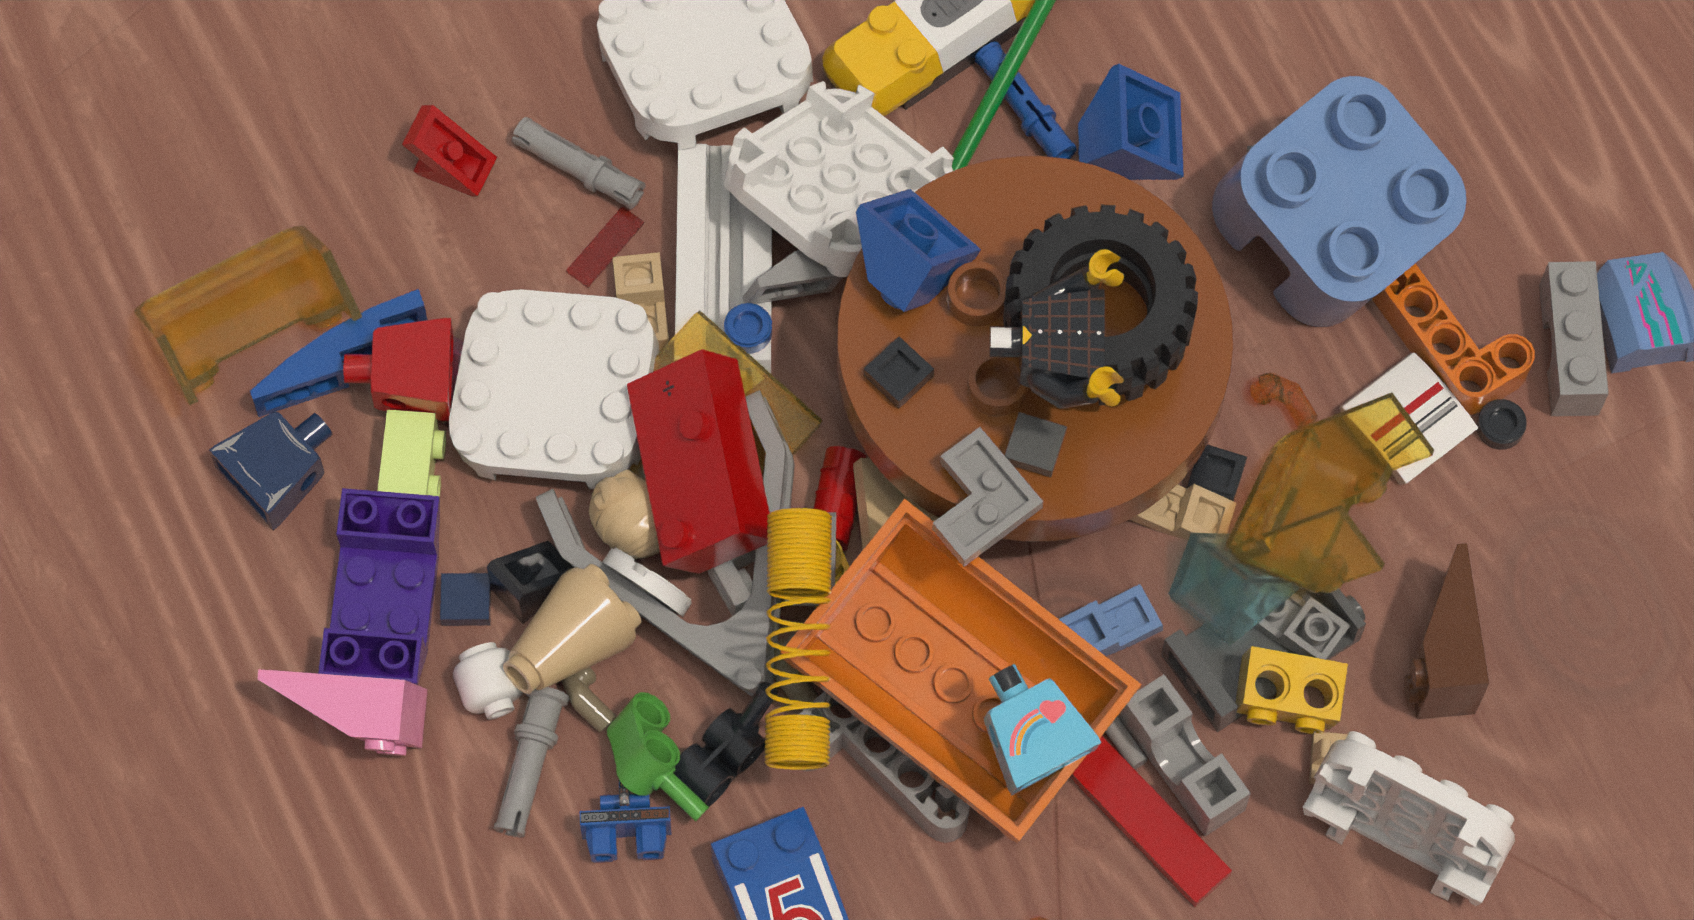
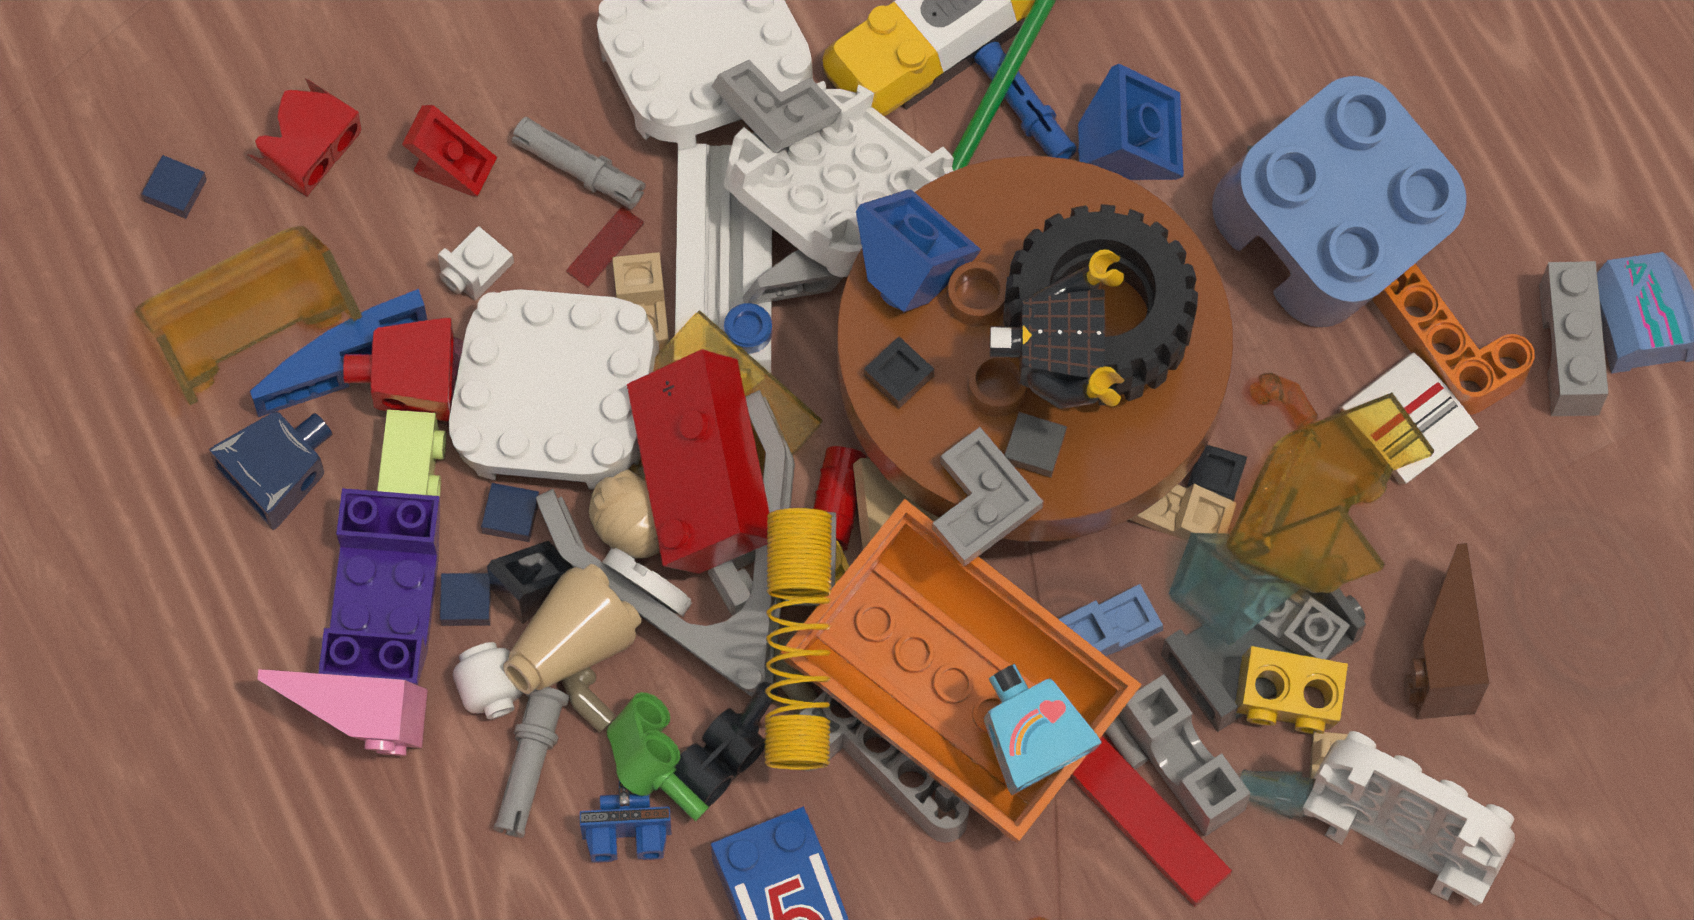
black tile [1477,399,1527,450] -> none
none -> dark blue tile [141,155,207,219]
none -> red piece [247,78,362,197]
none -> white bracket [438,226,514,301]
none -> dark blue tile [481,483,539,543]
none -> light grey plate [711,59,842,153]
none -> clear light blue cone [1240,769,1313,820]

